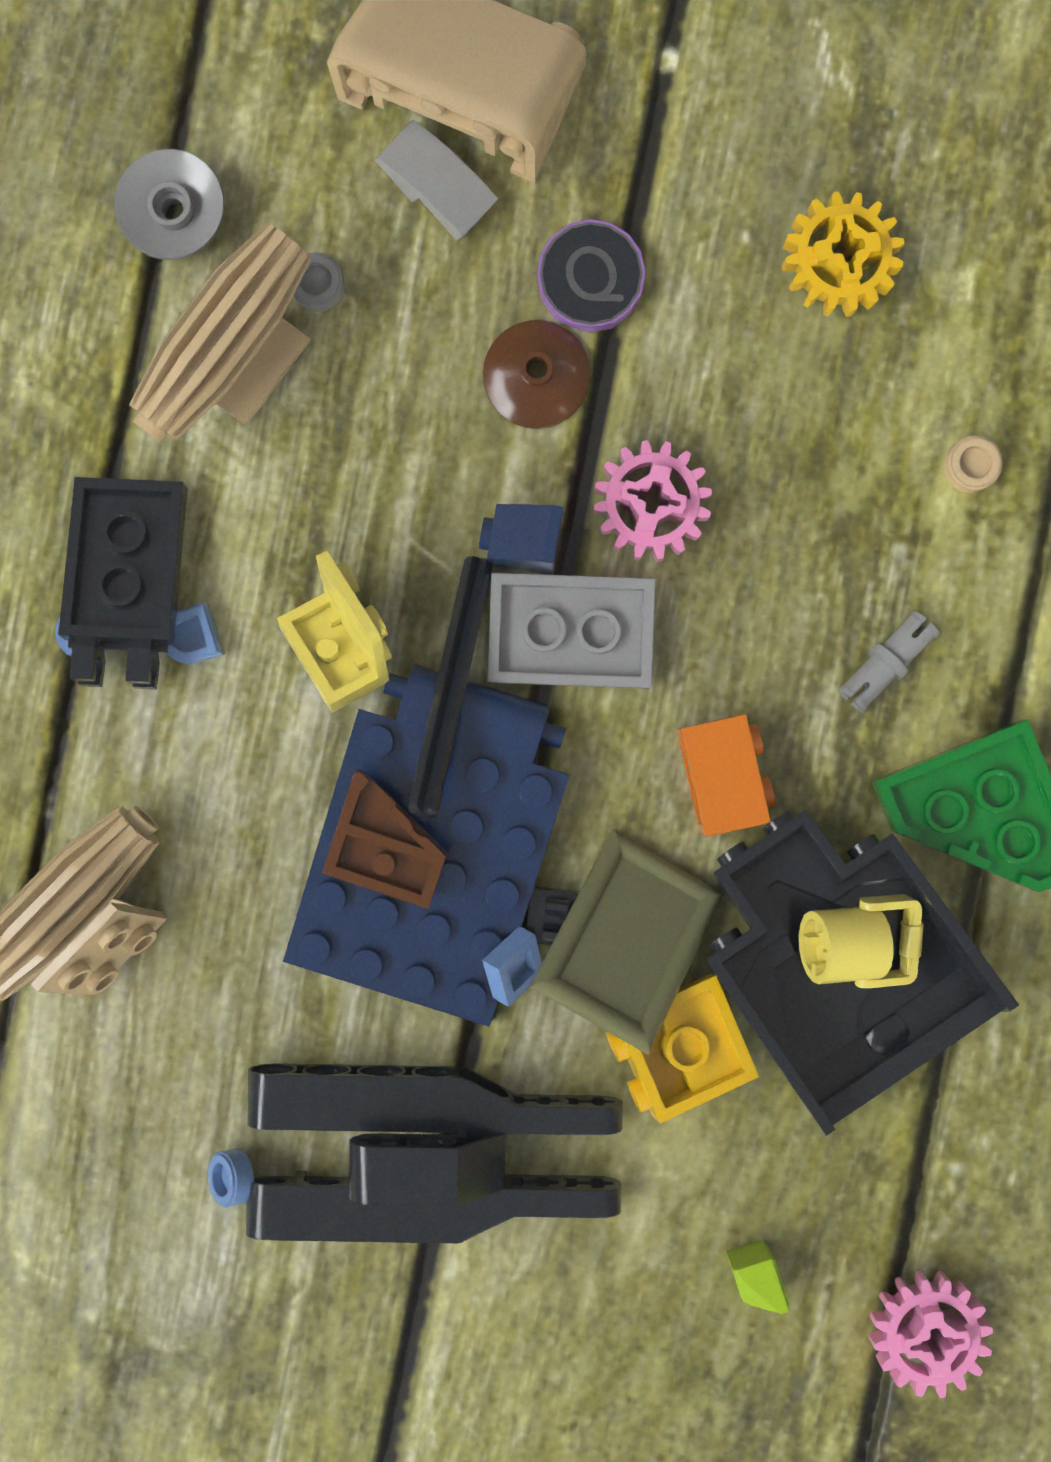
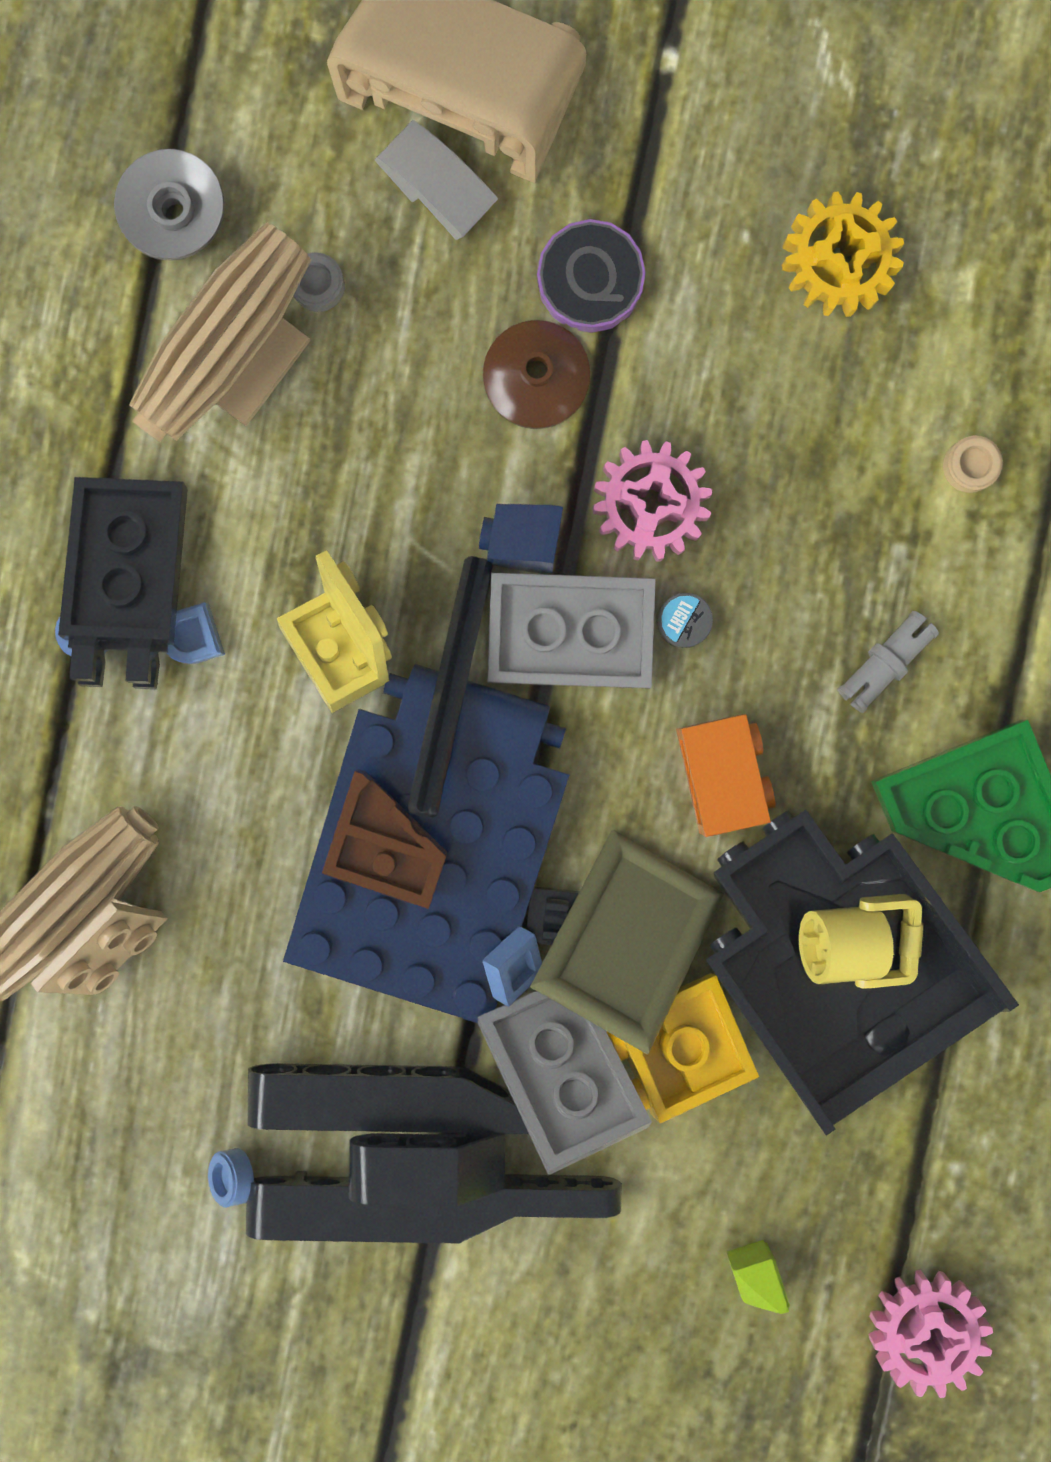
none -> light grey plate [478,991,652,1175]
none -> tile [657,593,713,648]

